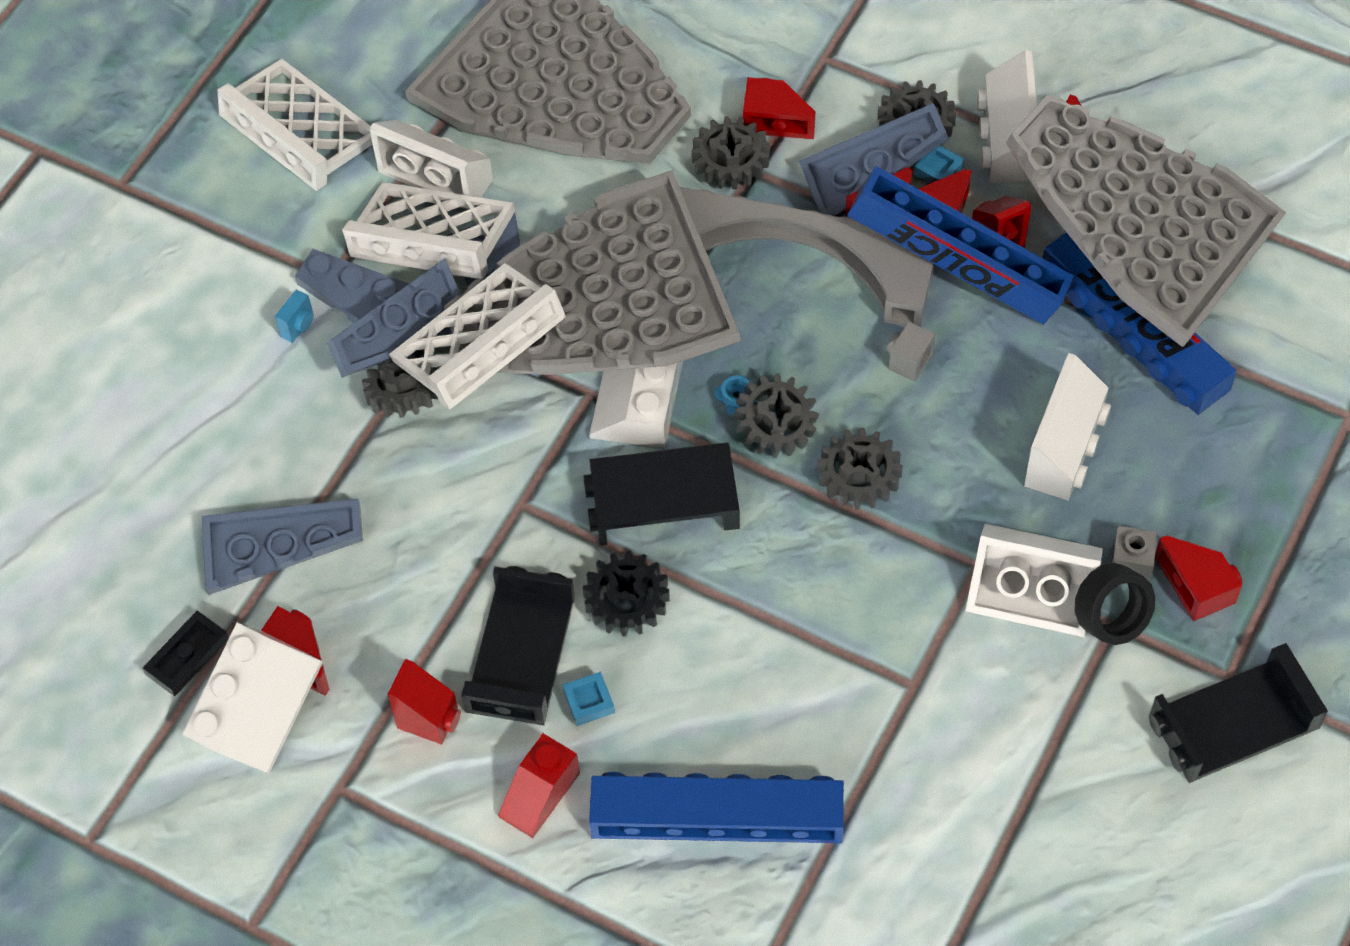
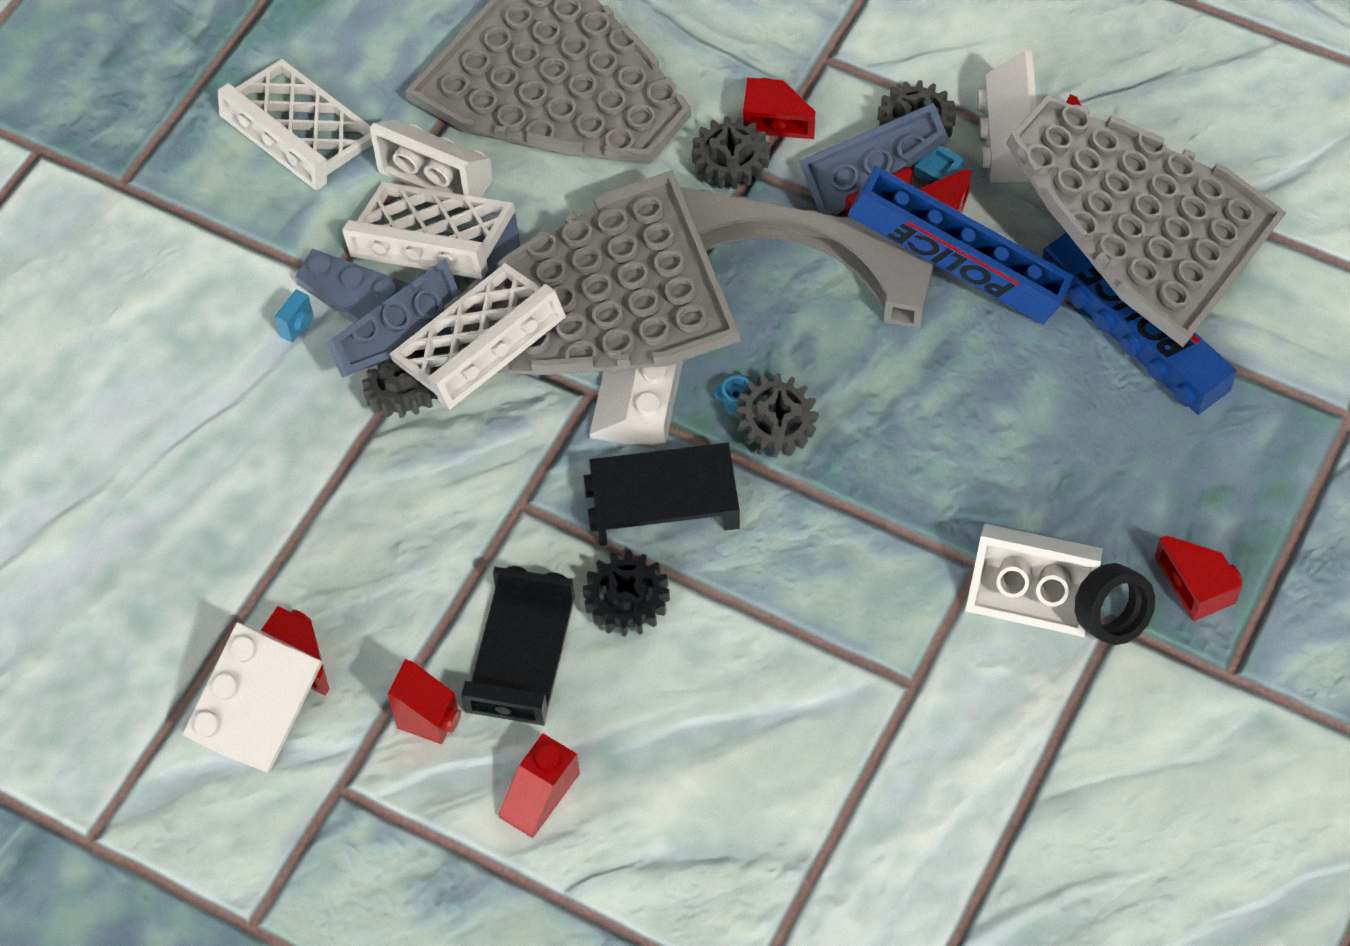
black plate [142,610,229,697] -> none
sand blue wing [202,499,363,595] -> none
dark azure plate [562,672,615,726] -> none
blue brick [589,772,844,843] -> none
dark grey gear [817,428,903,510] -> none
light grey plate [887,321,936,382] -> none
red slope [972,196,1031,248] -> none
white slope [1024,353,1112,501] -> none
light grey plate [1111,526,1158,581] -> none
black panel [1149,643,1328,783] -> none

